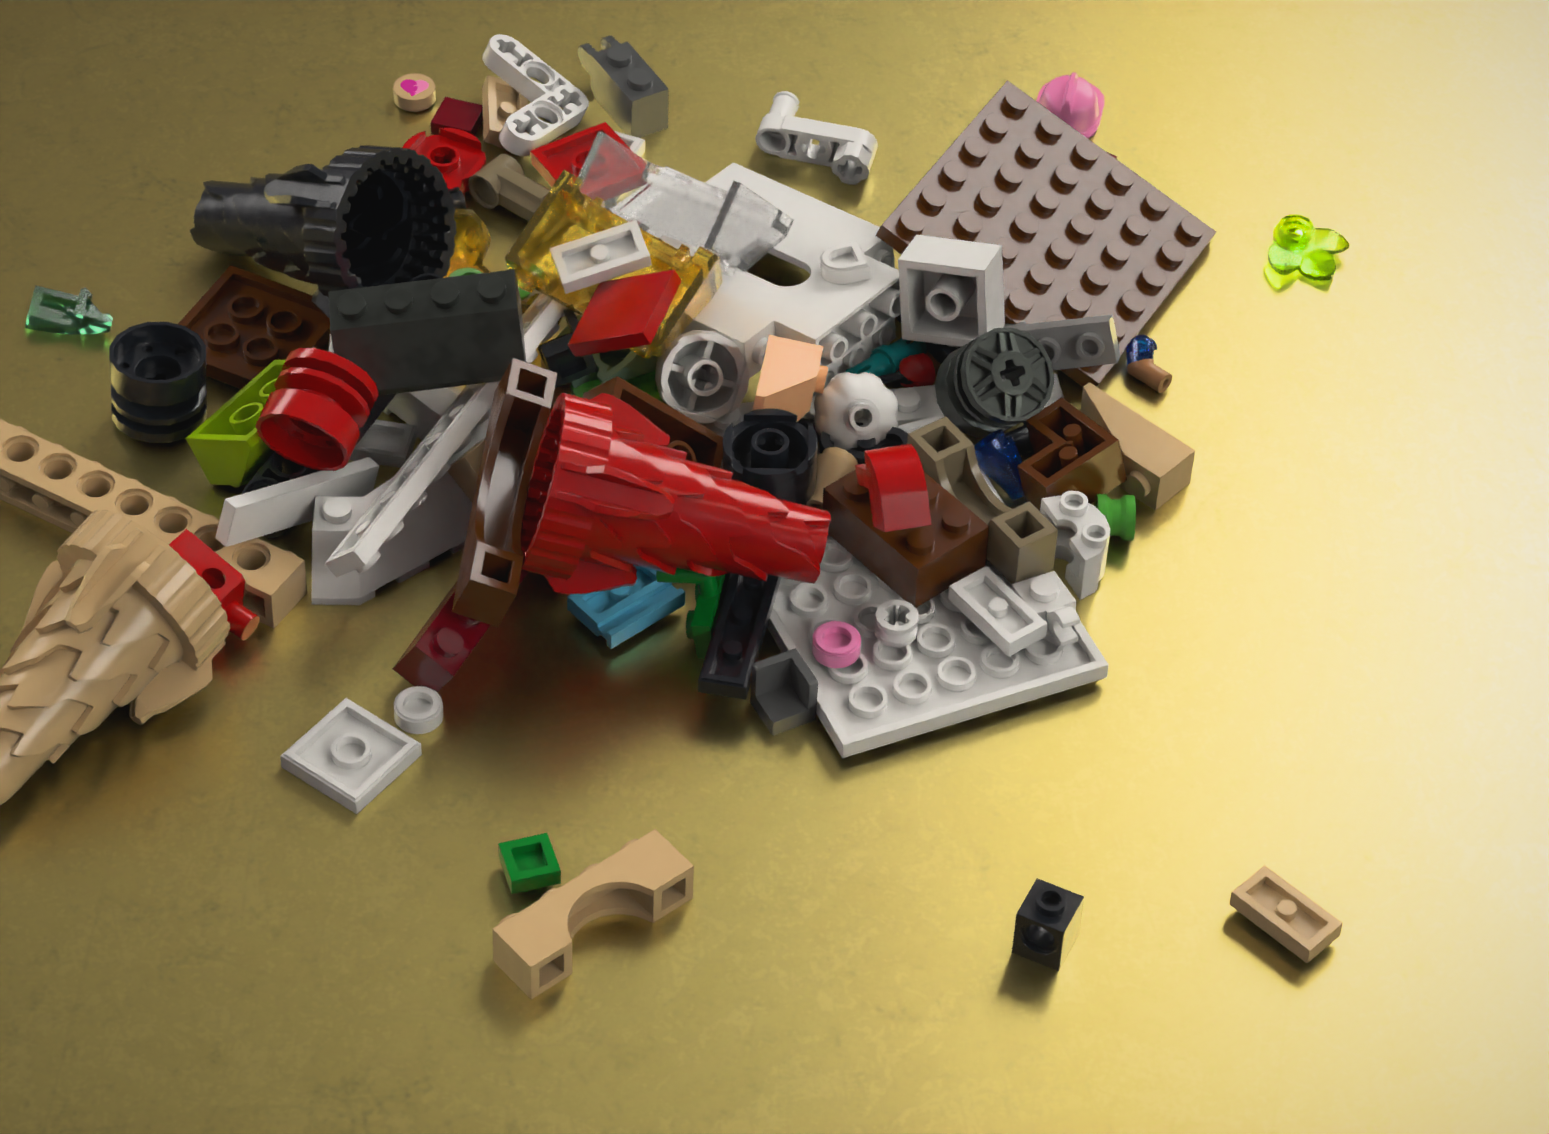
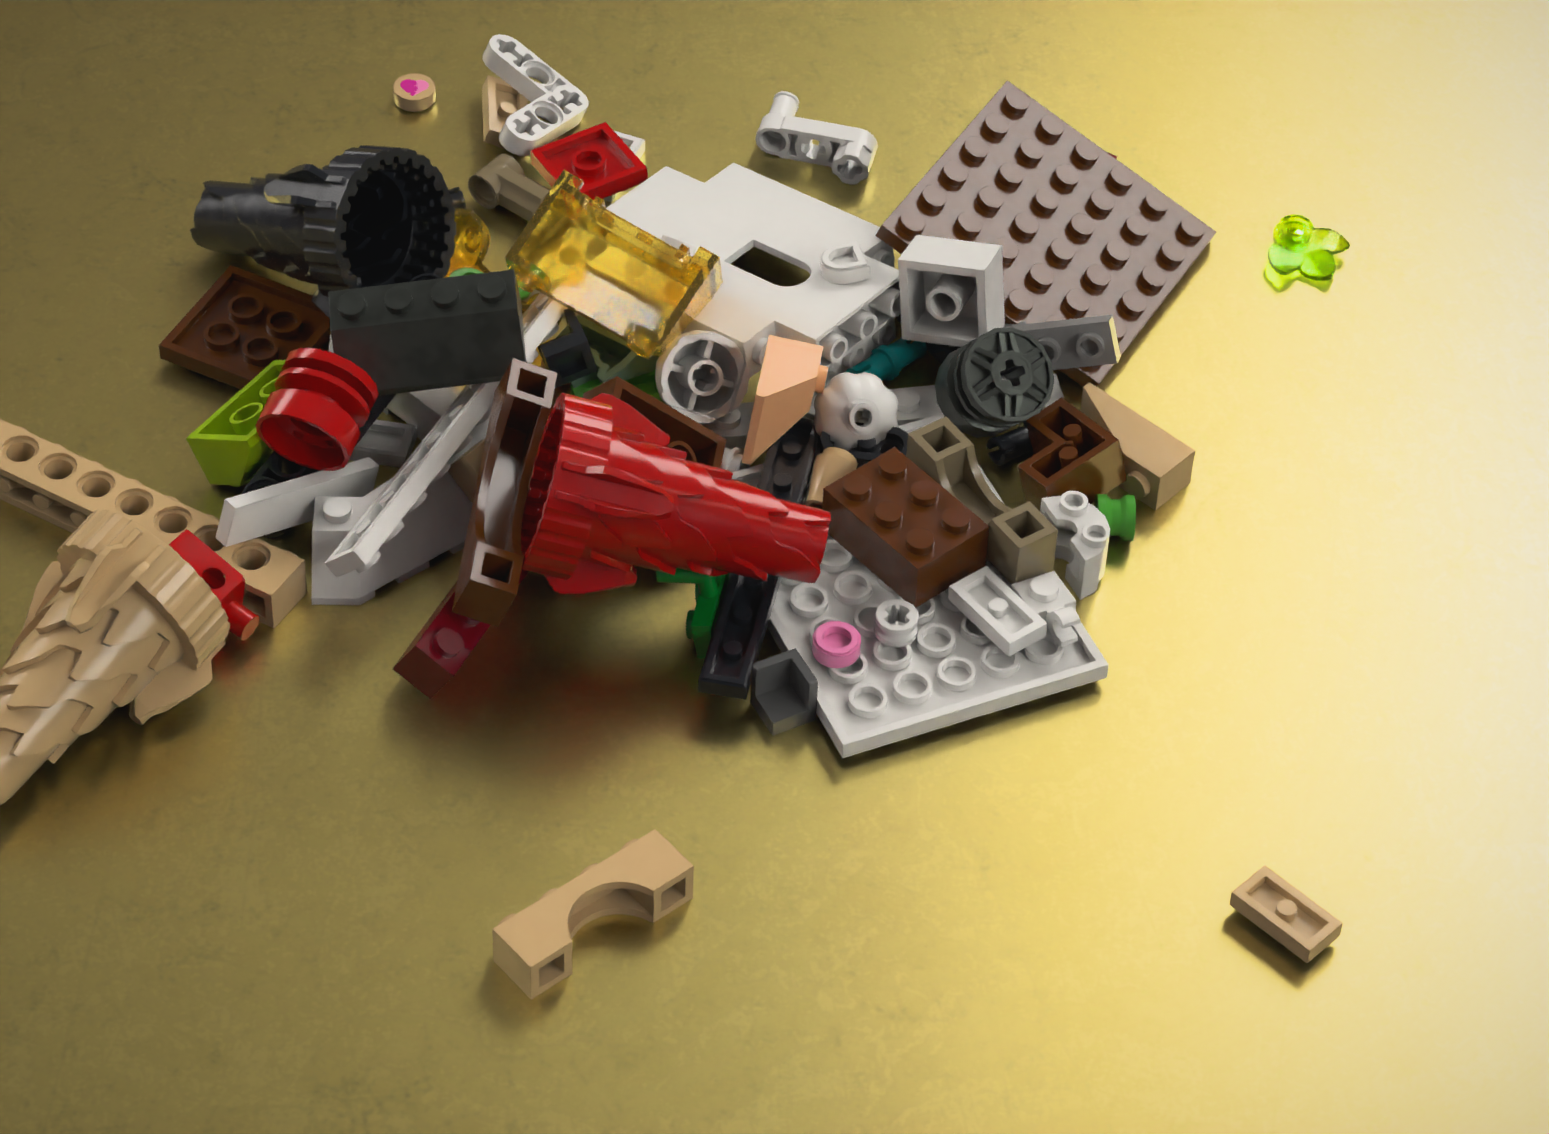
clear green slope [25,285,113,335] -> none
black wheel [109,322,207,443] -> none
white tile [280,698,422,814] -> none
white tile [394,686,443,734] -> none
red plate [402,128,486,196] -> none
dark red tile [430,97,483,136] -> none
green plate [498,833,561,894] -> none
white plate [550,220,652,294] -> none
medium azure plate [567,565,685,649] -> none
red tile [568,269,682,357] -> none
clear windscreen [570,131,794,277] -> none
dark grey hinge [577,35,669,138] -> none
black brick [722,409,818,506] -> none
red brick [855,444,932,532] -> none
red hinge [877,353,935,388] -> none
clear blue cone [974,429,1024,500] -> none
black brick [1012,878,1084,971] -> none
bright pink piece [1037,72,1104,139] -> none
arm [1126,334,1172,393] -> none

